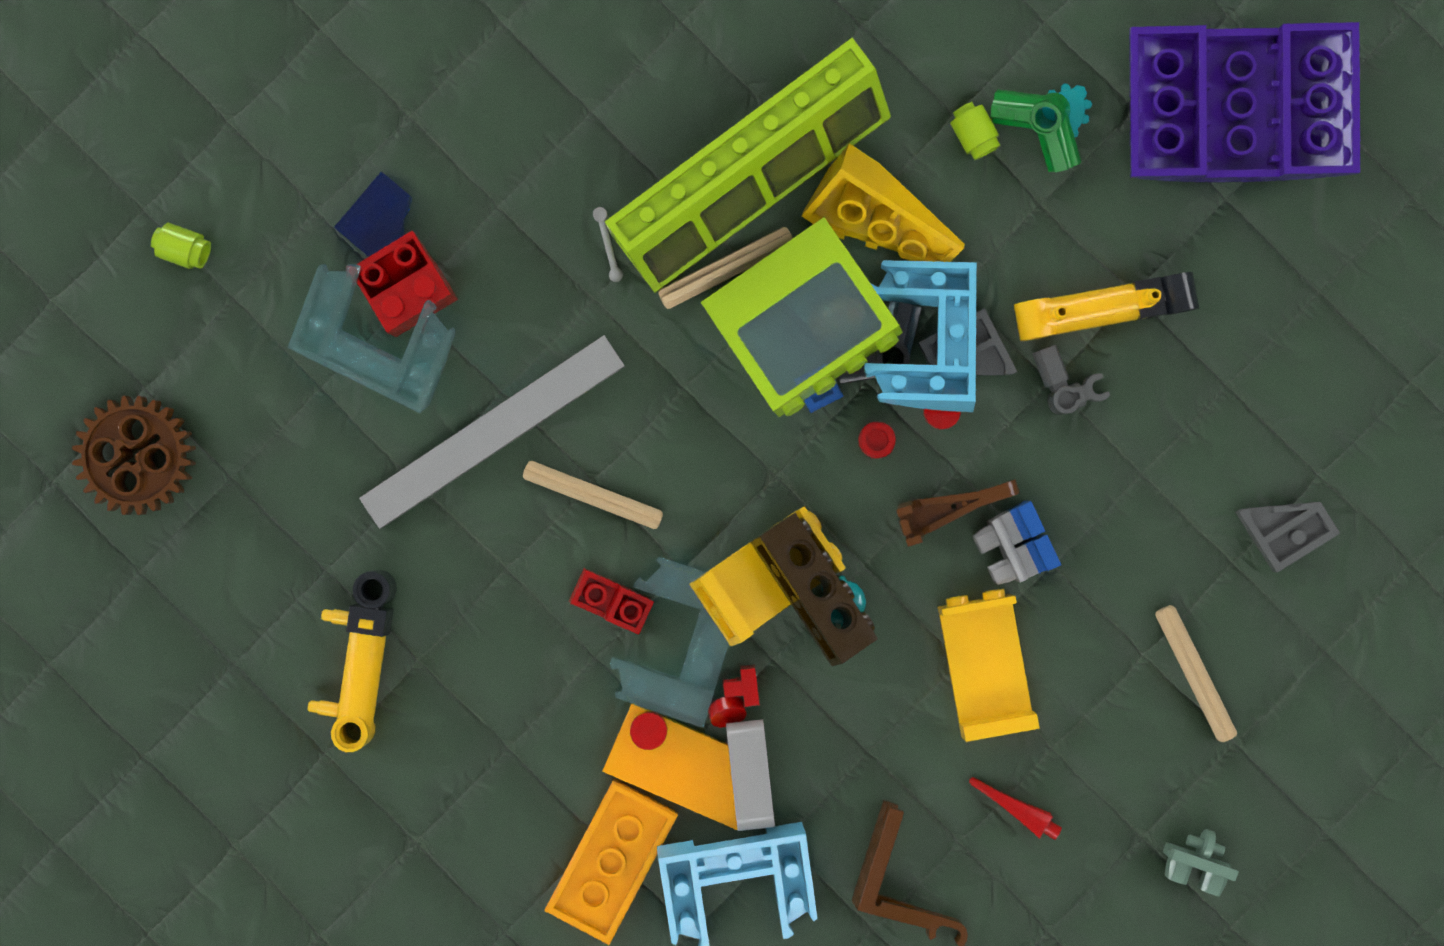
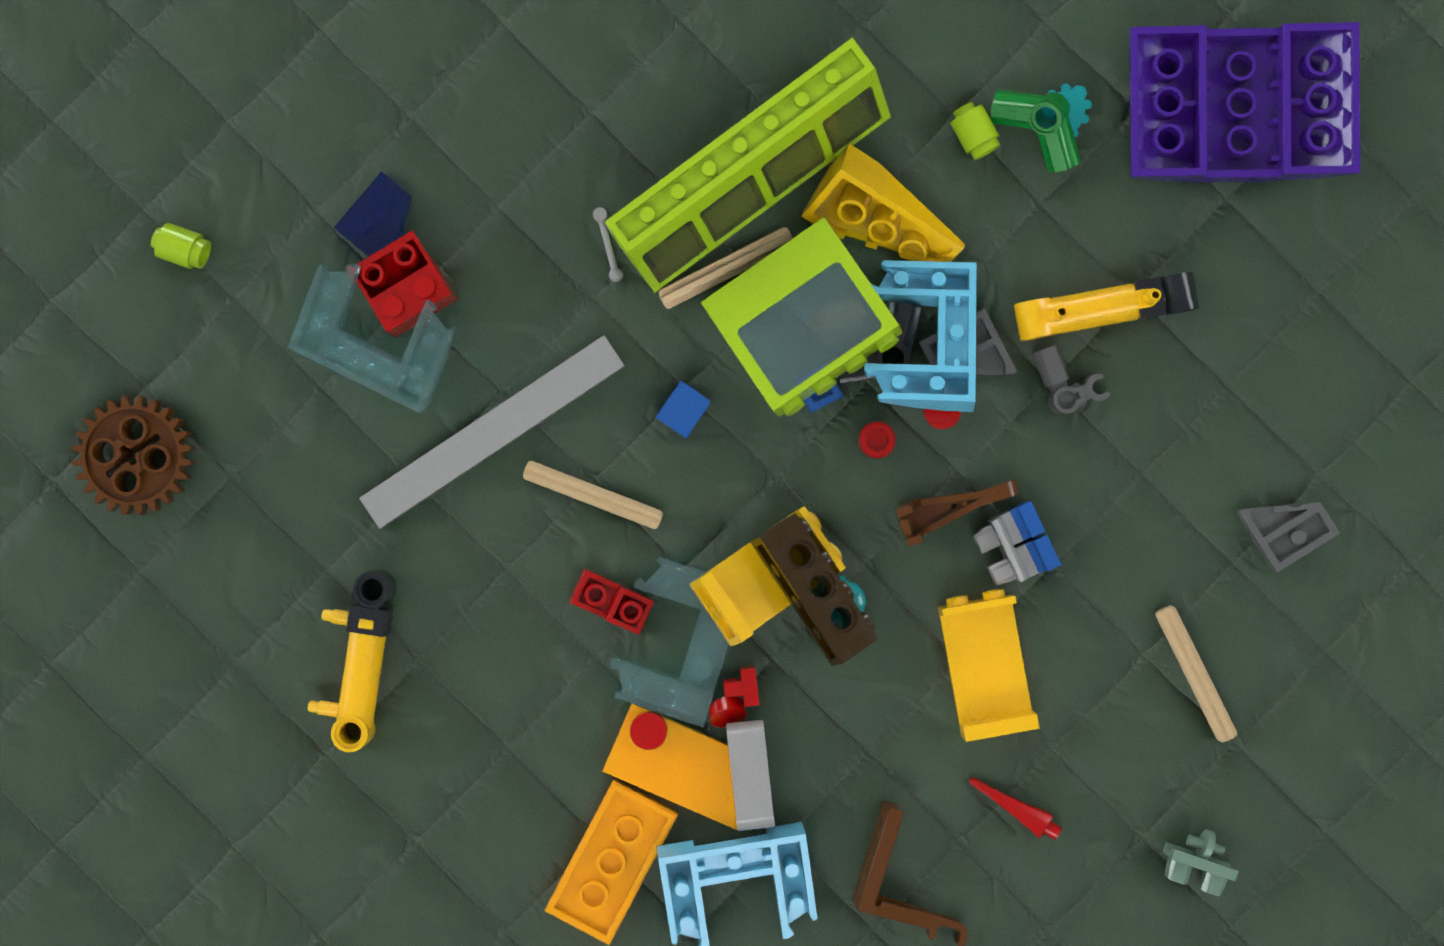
none -> blue panel [656,381,710,439]

